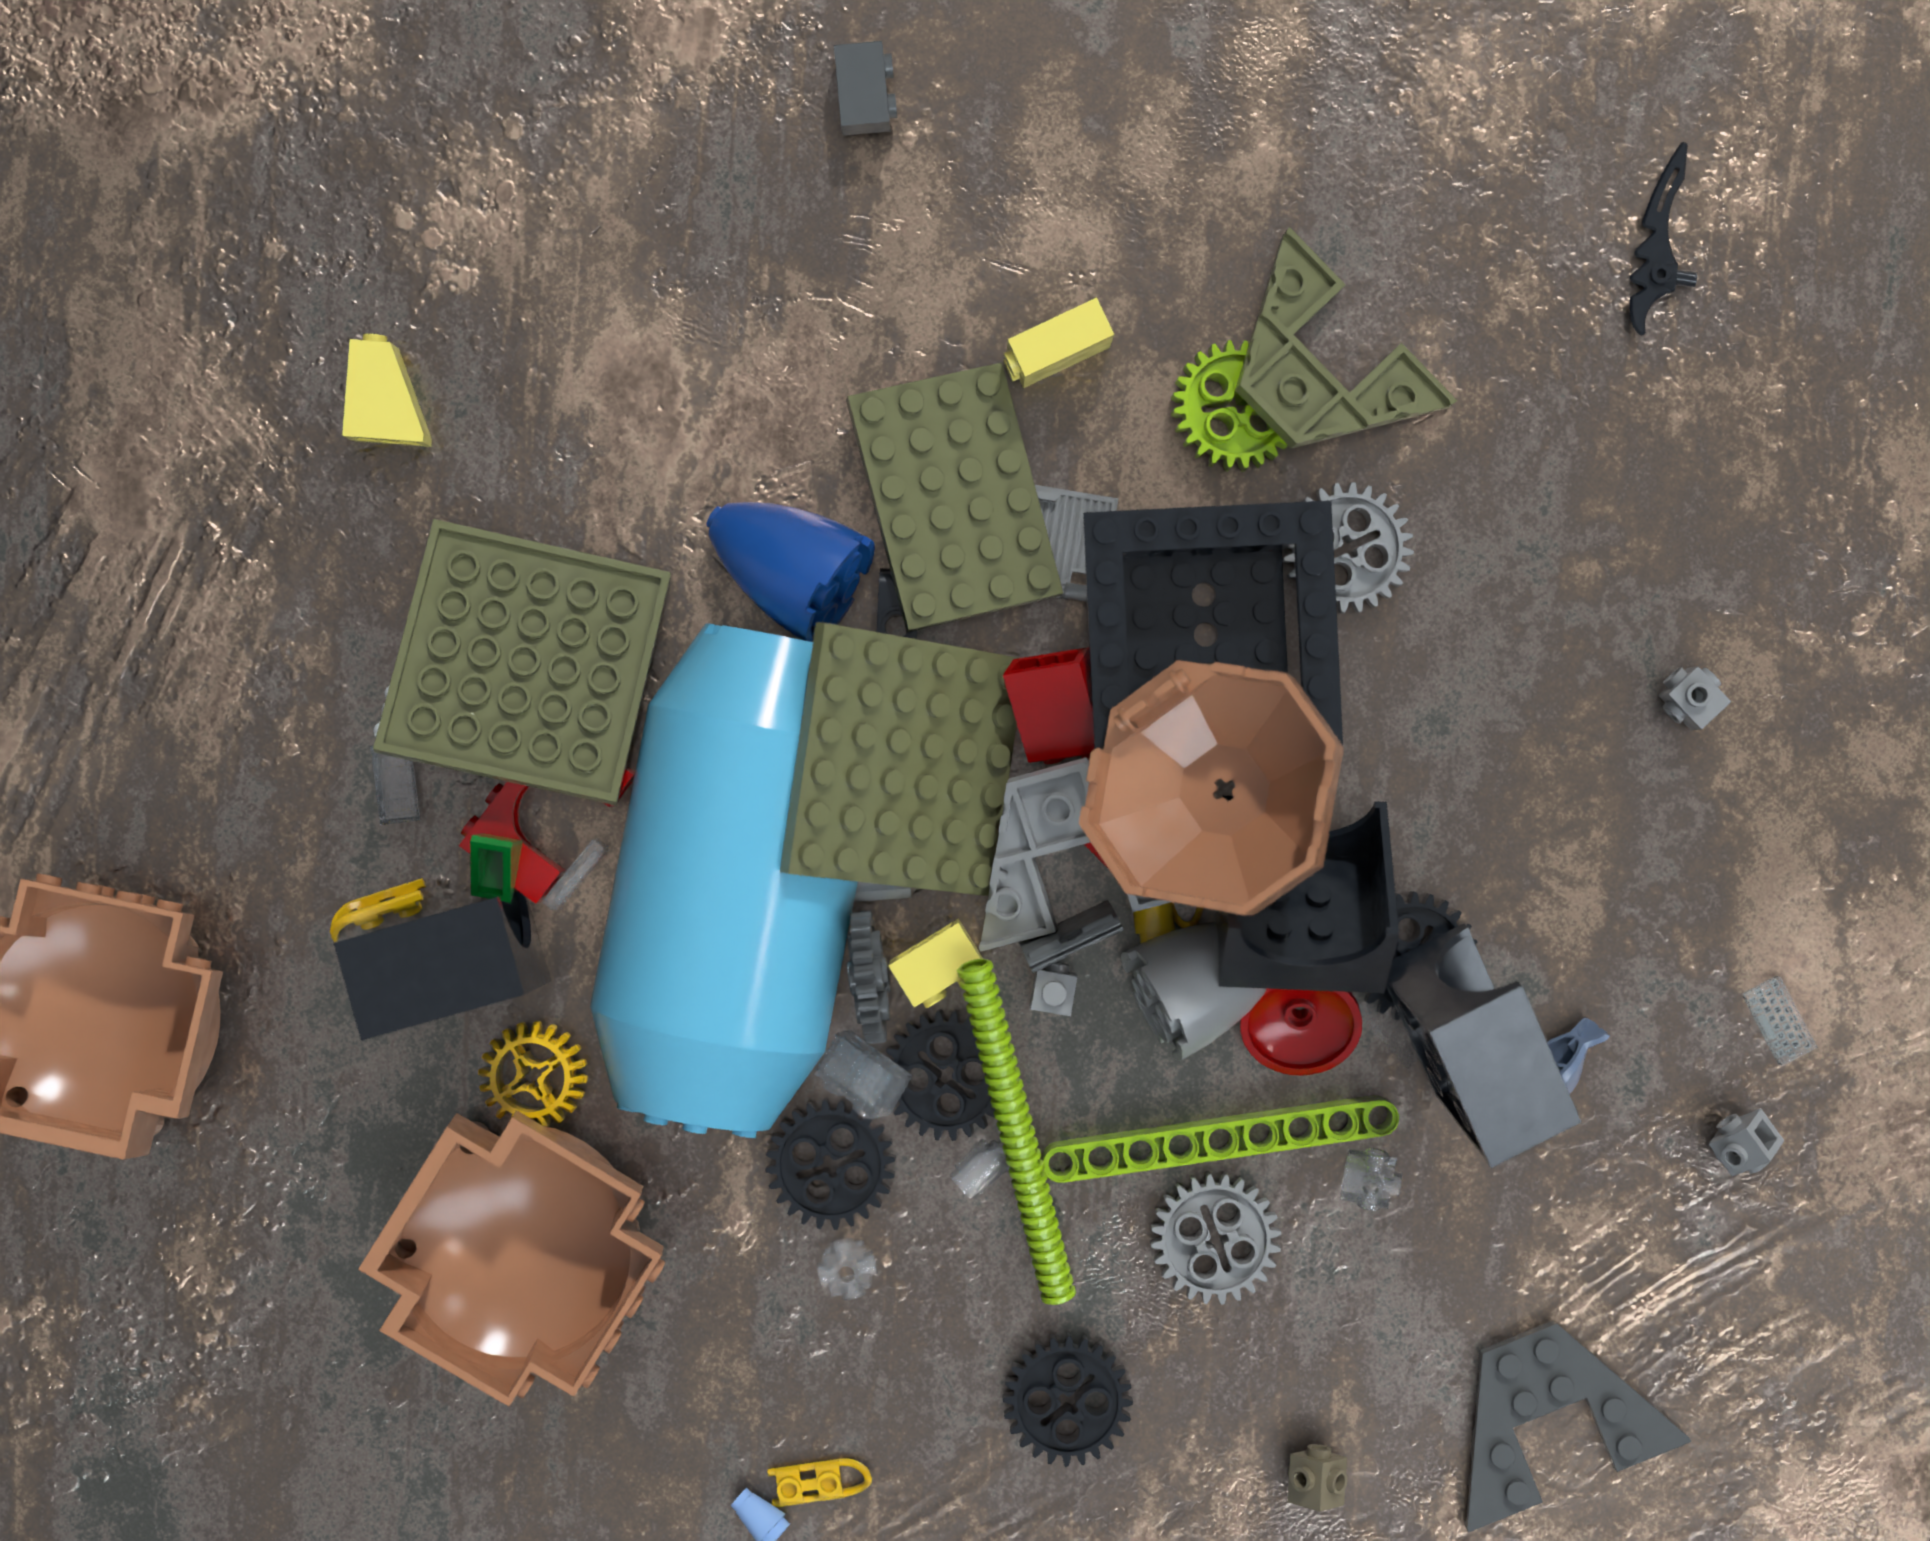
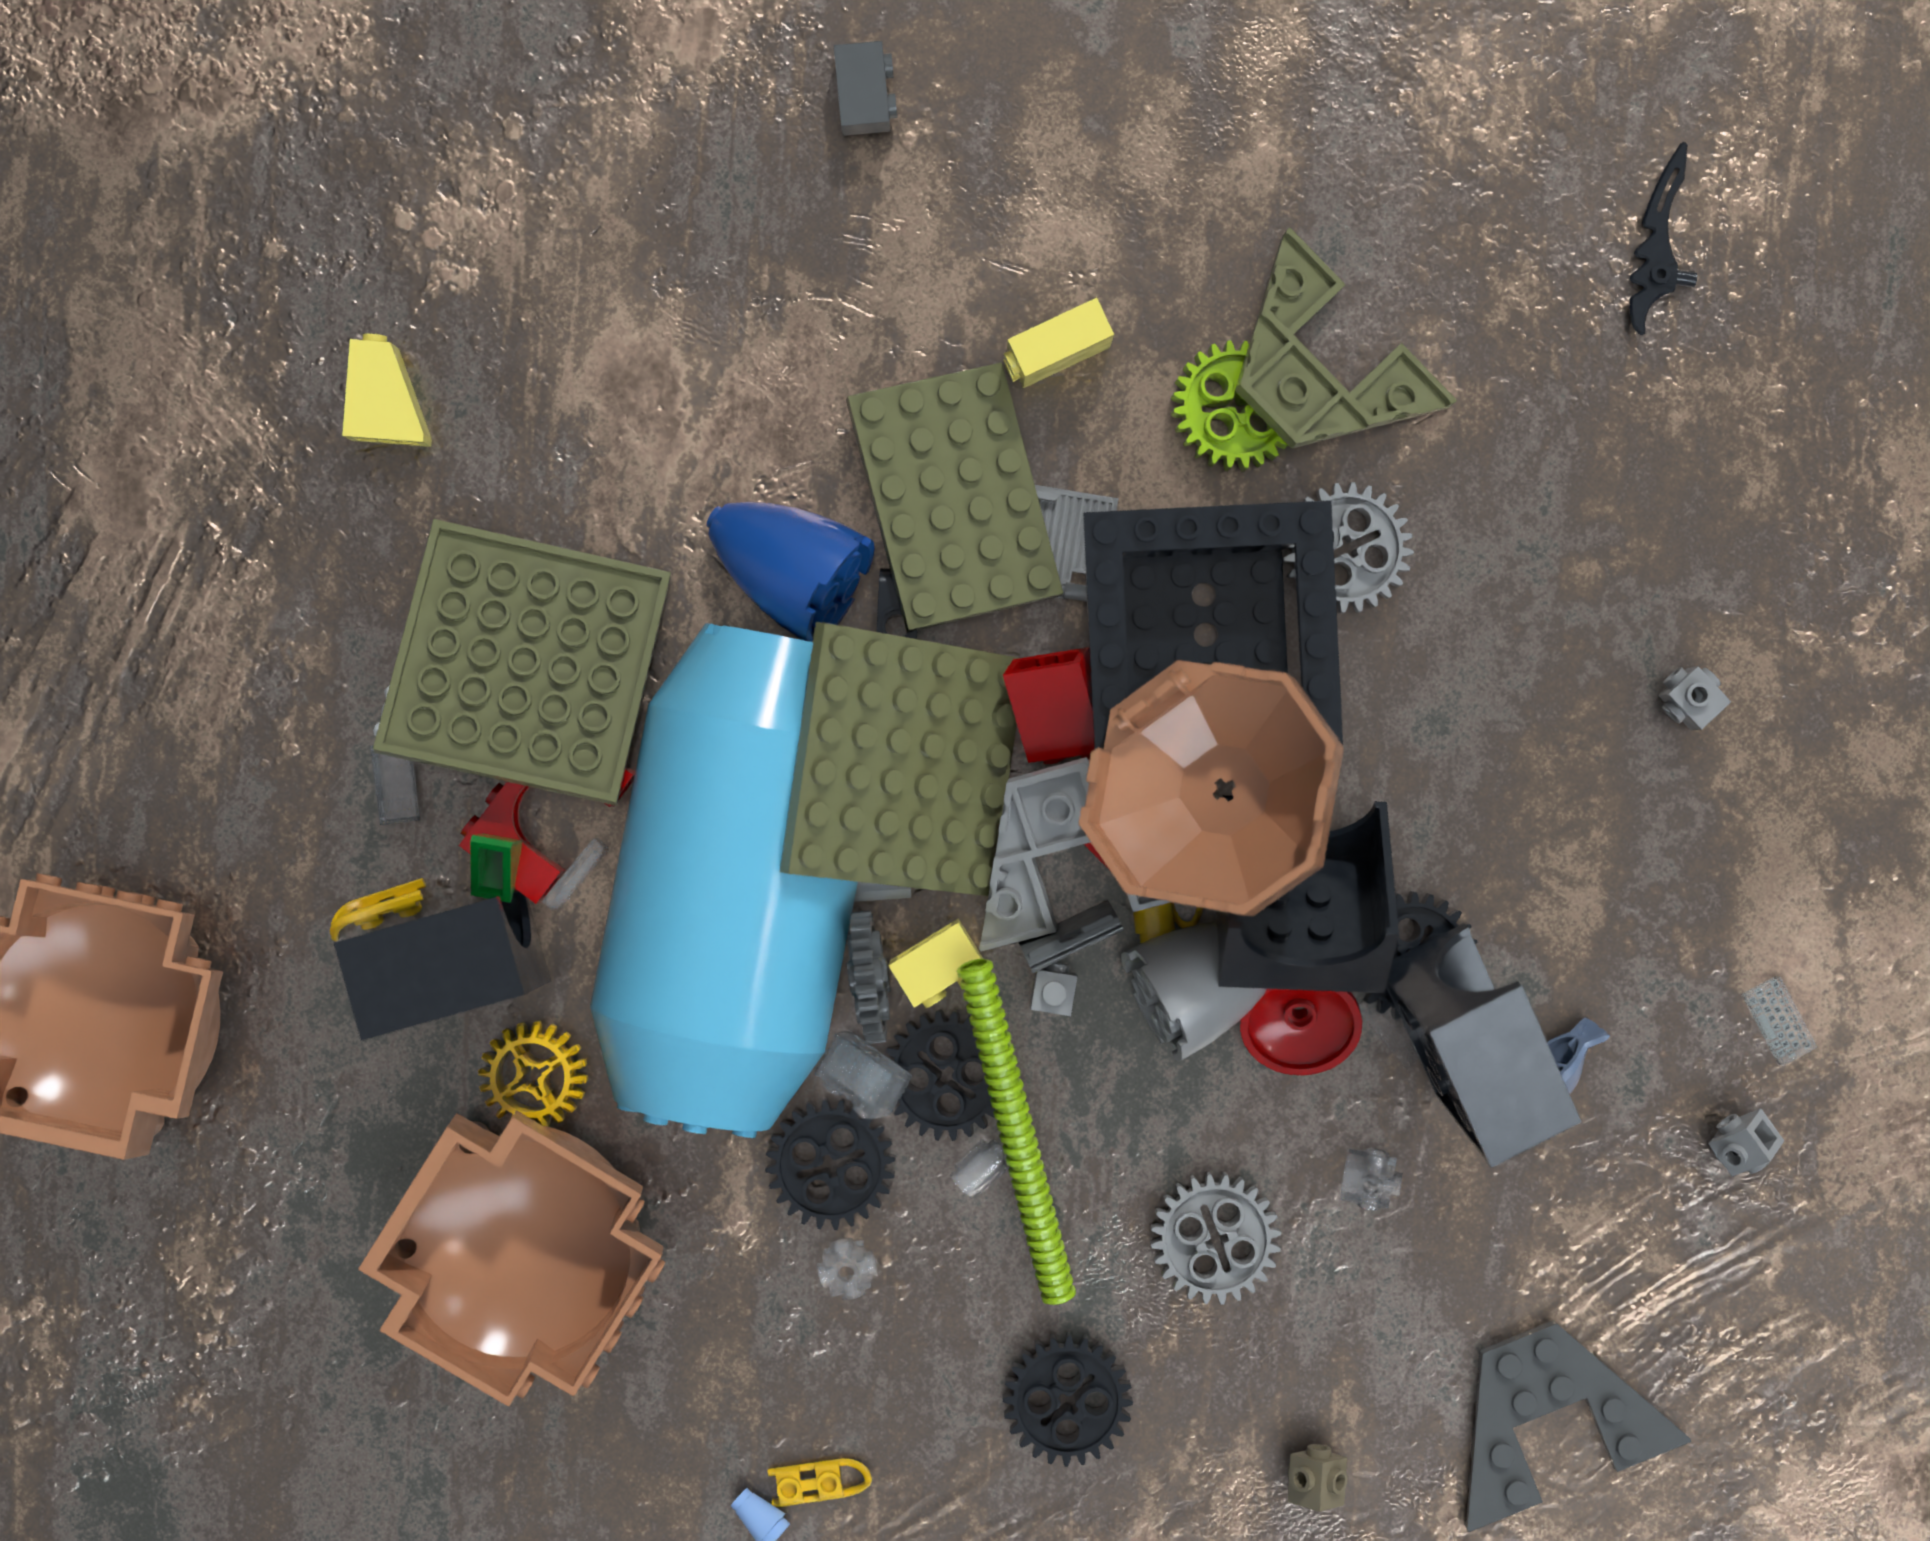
lime beam [1042,1095,1399,1183] -> none

